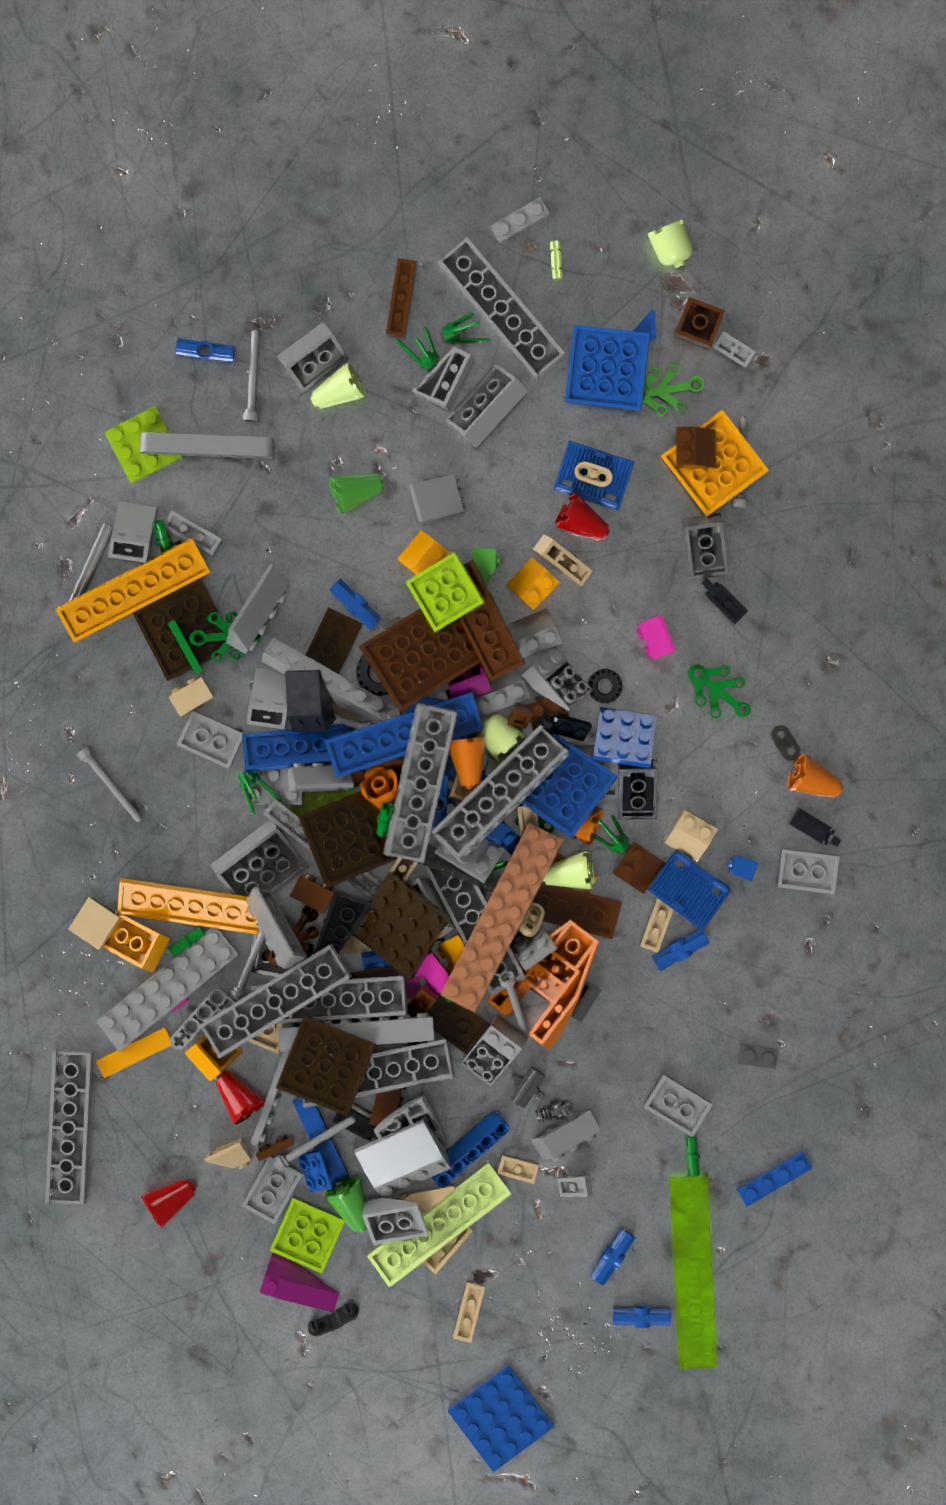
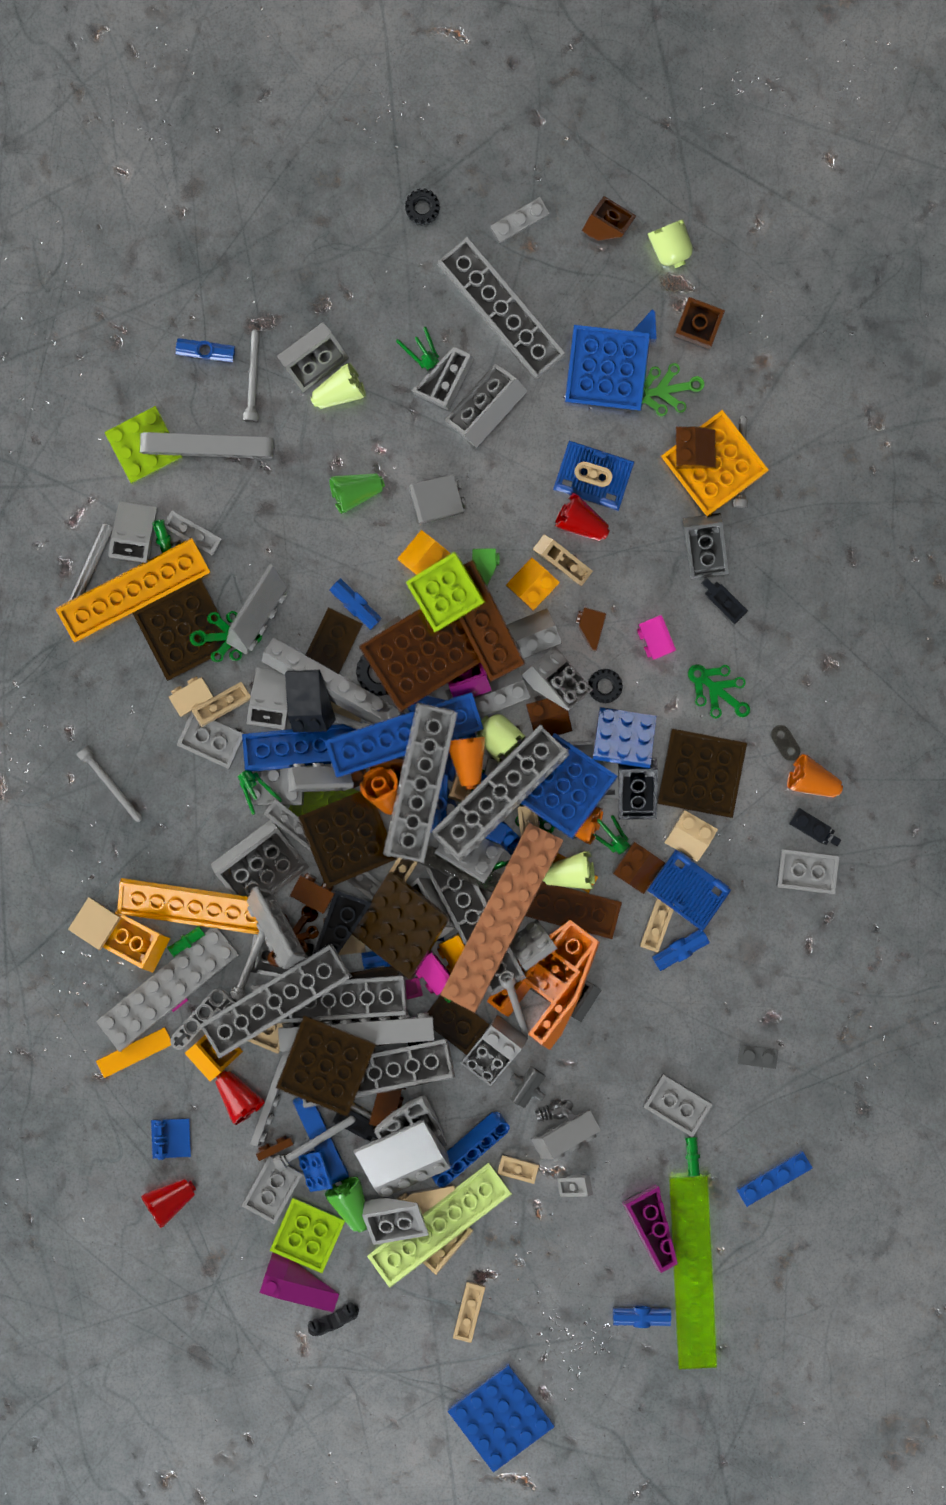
light grey tile [45,1049,93,1205] -> none
green tile [168,620,204,674] -> none
tan slope [204,1137,252,1169] -> none
green pin [376,802,393,837] -> none
reddish brown plate [386,258,417,338] -> none
reddish brown plate [407,984,439,1017] -> none
green plant [442,313,490,344] -> none
reddish brown tile [507,703,533,728] -> none
tan plate [519,903,545,937] -> none
black hinge [539,713,592,741] -> none
yellowish green axle [550,241,563,279] -> none
blue piece [590,1228,636,1286] -> none
light grey hinge [713,330,756,368] -> none
blue brick [727,855,759,881] -> none
none -> blue hinge [151,1119,191,1160]
none -> tan plate [192,682,251,727]
none -> black tyre [405,188,440,225]
none -> reddish brown slope [575,607,607,652]
none -> reddish brown slope [582,196,636,241]
none -> magenta wedge [622,1185,678,1273]
none -> dark brown plate [657,728,747,818]

